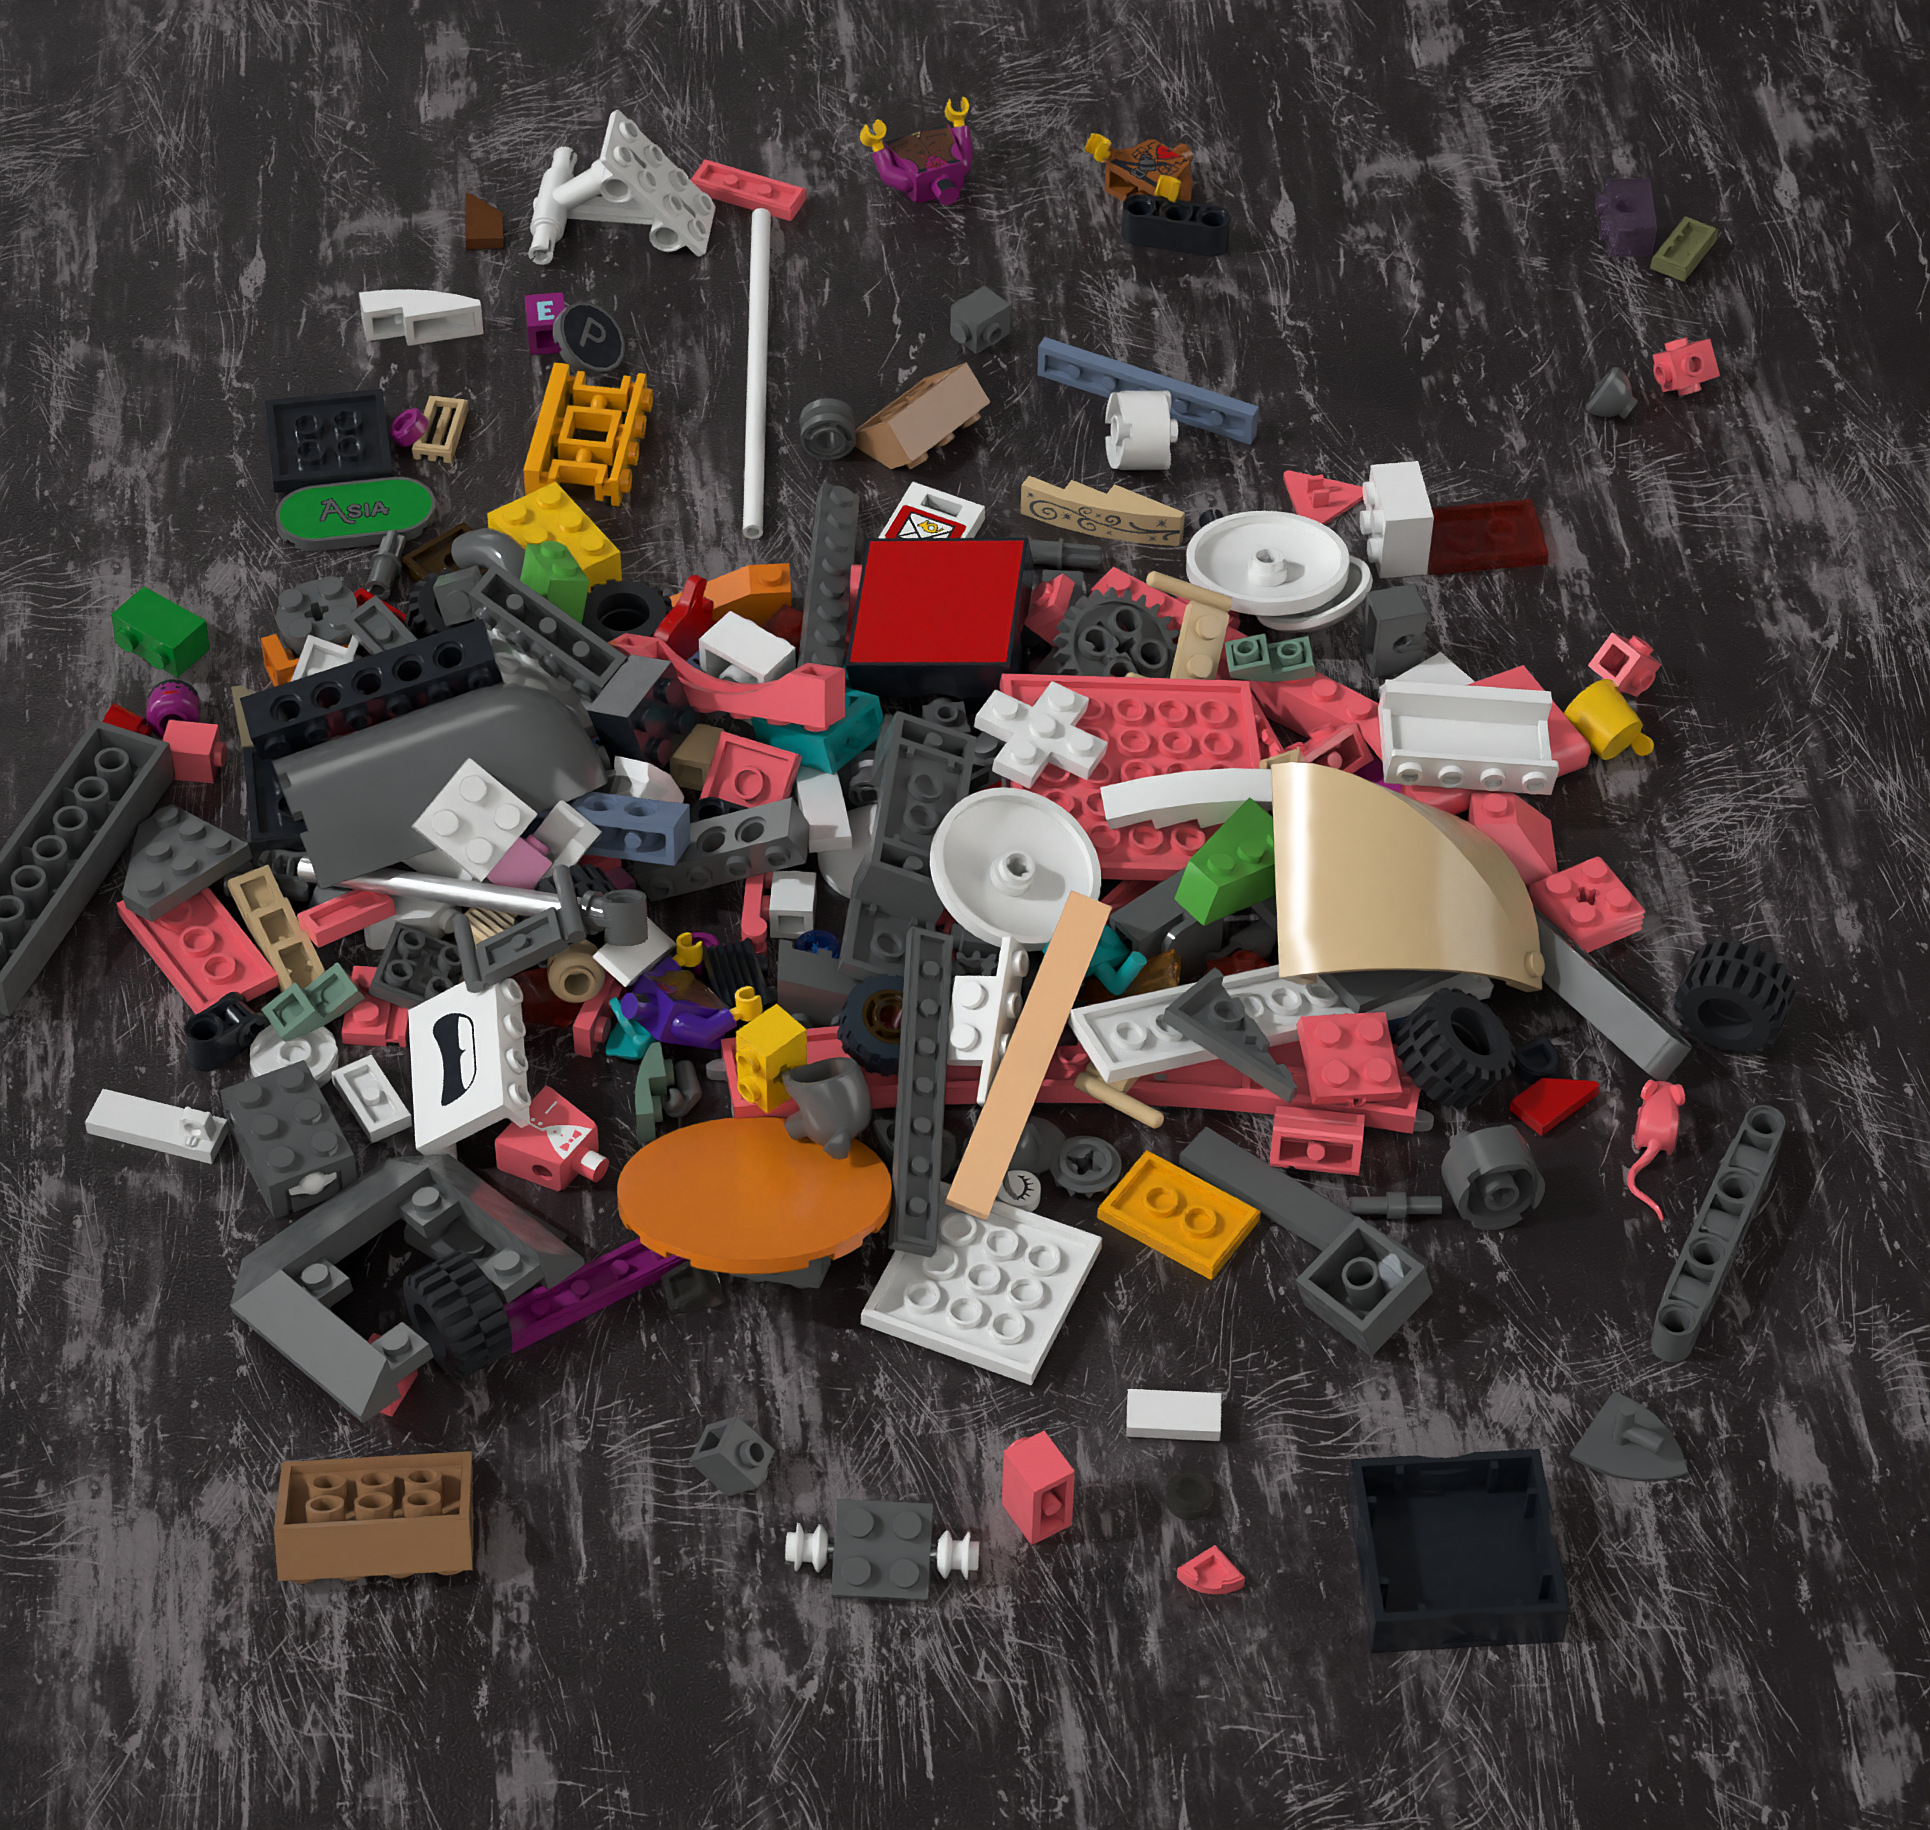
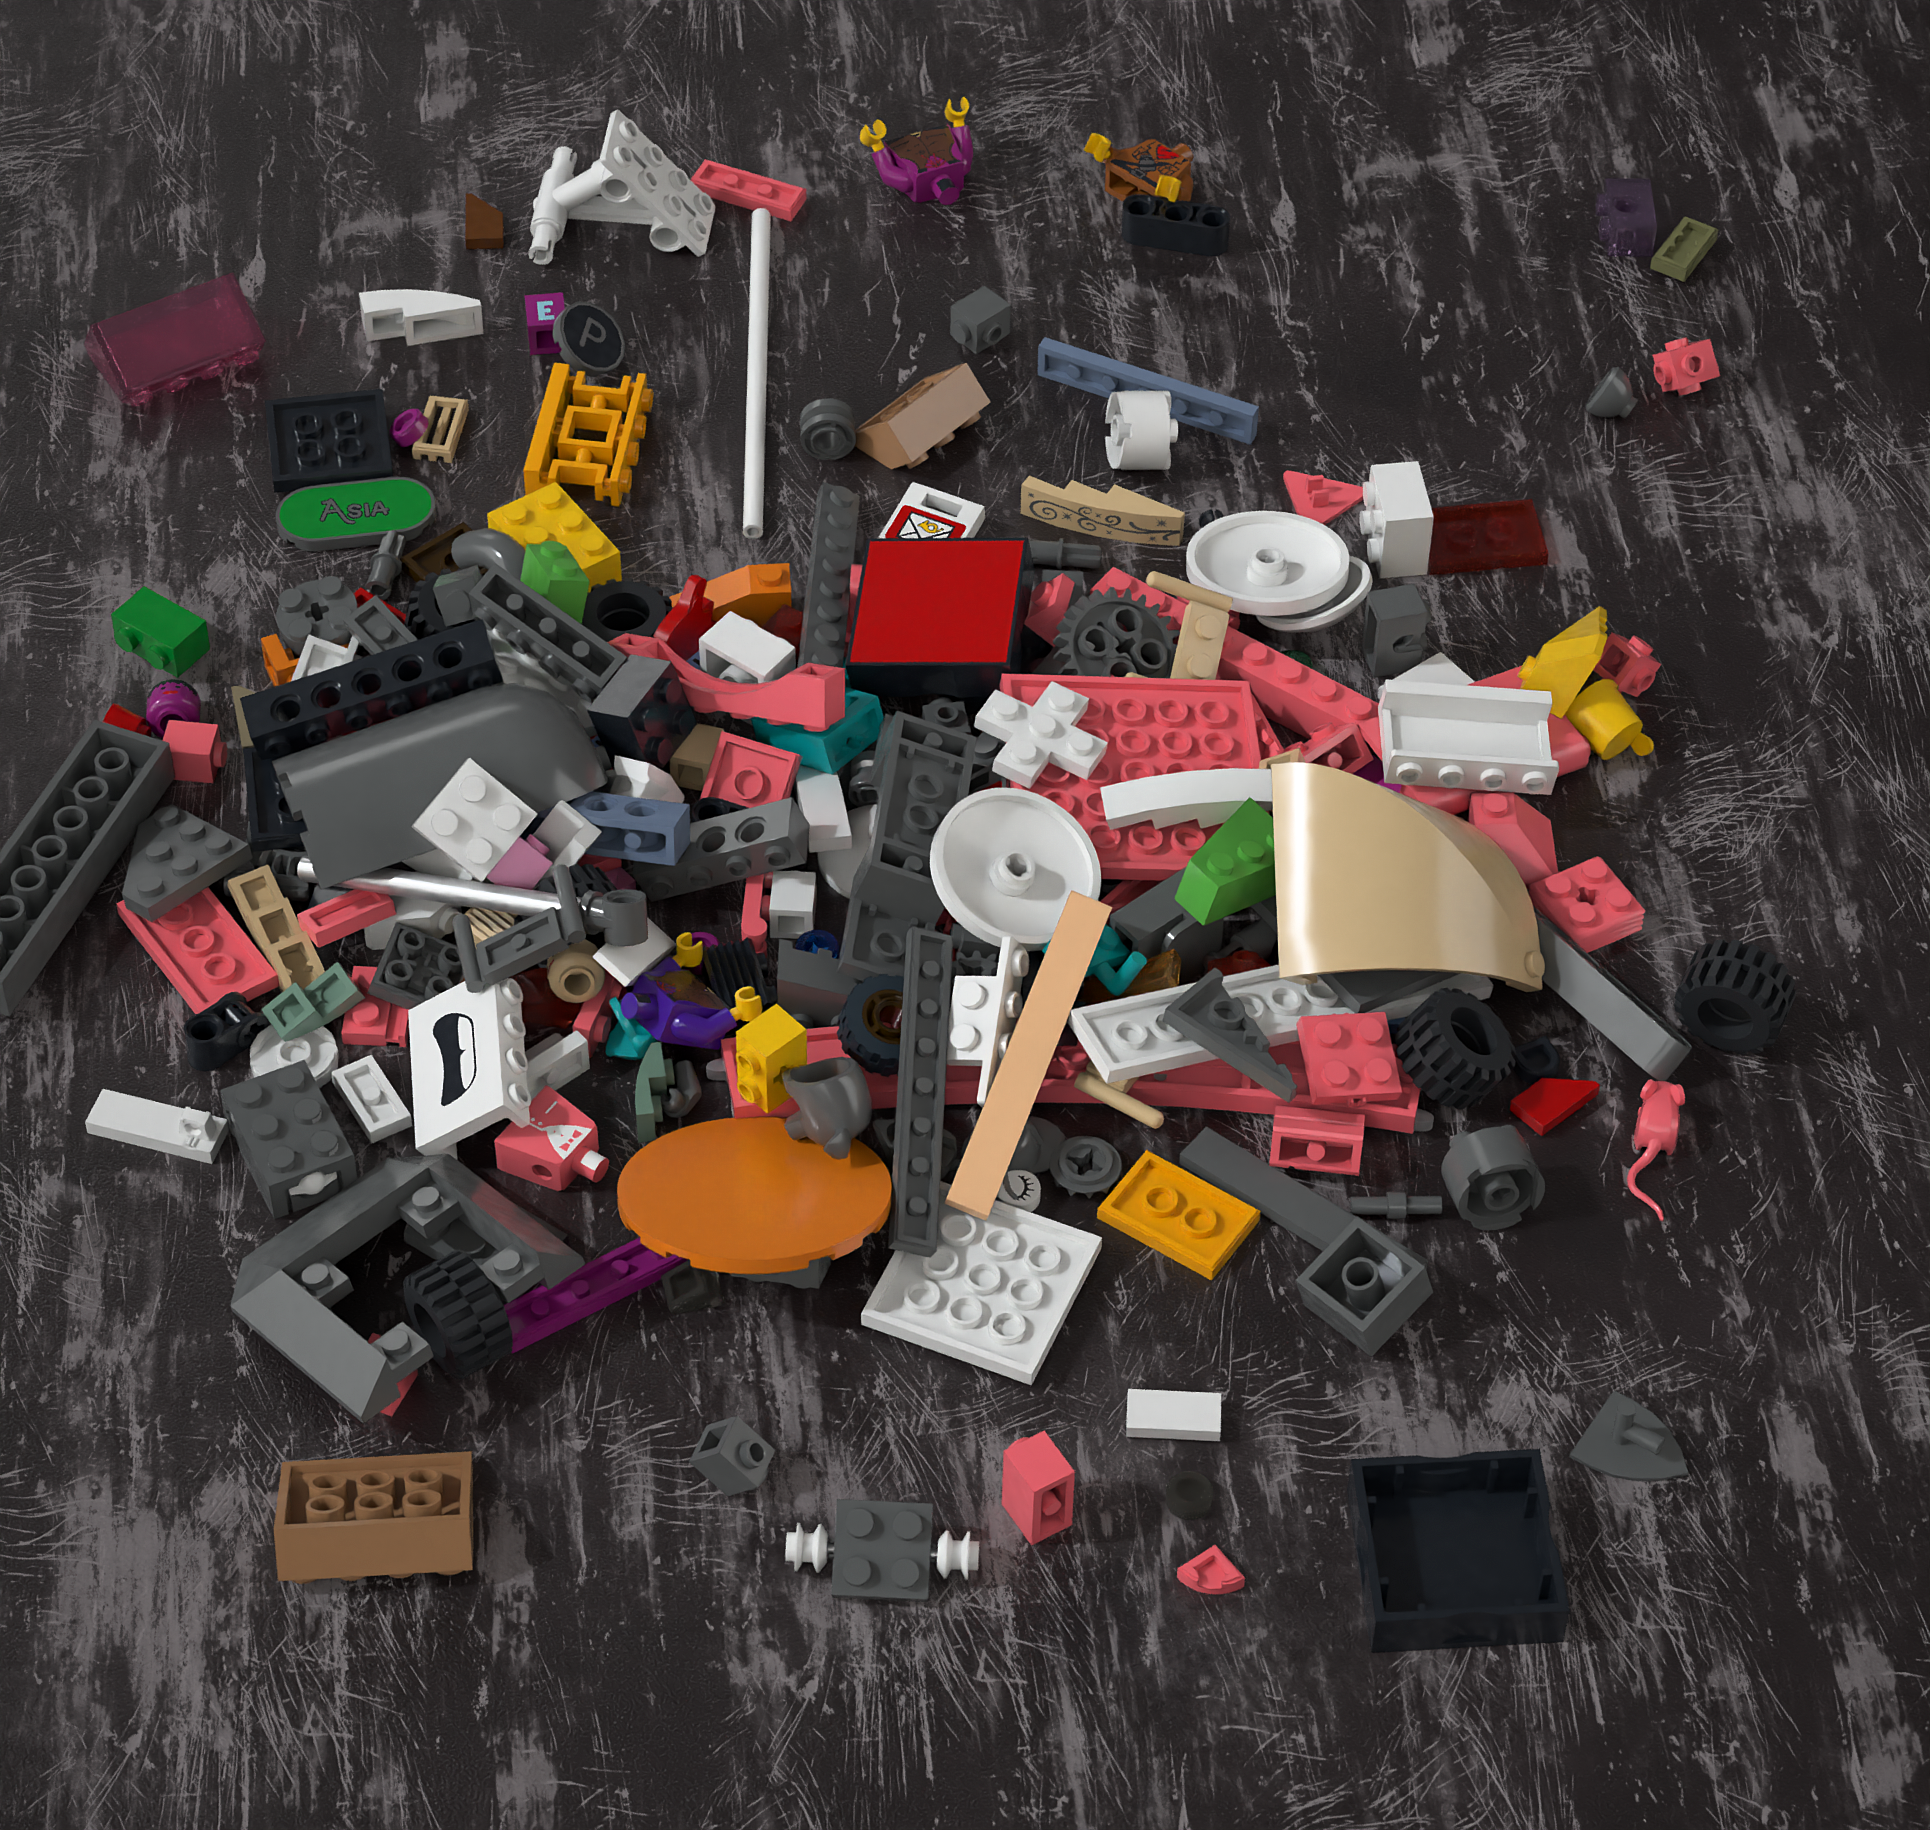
sand green slope [1224,633,1317,682] -> none
dark grey beam [1650,1105,1786,1362] -> none
none -> clear pink windscreen [84,272,266,407]
none -> white panel [525,1030,590,1101]
none -> yellow wedge [1517,606,1607,719]

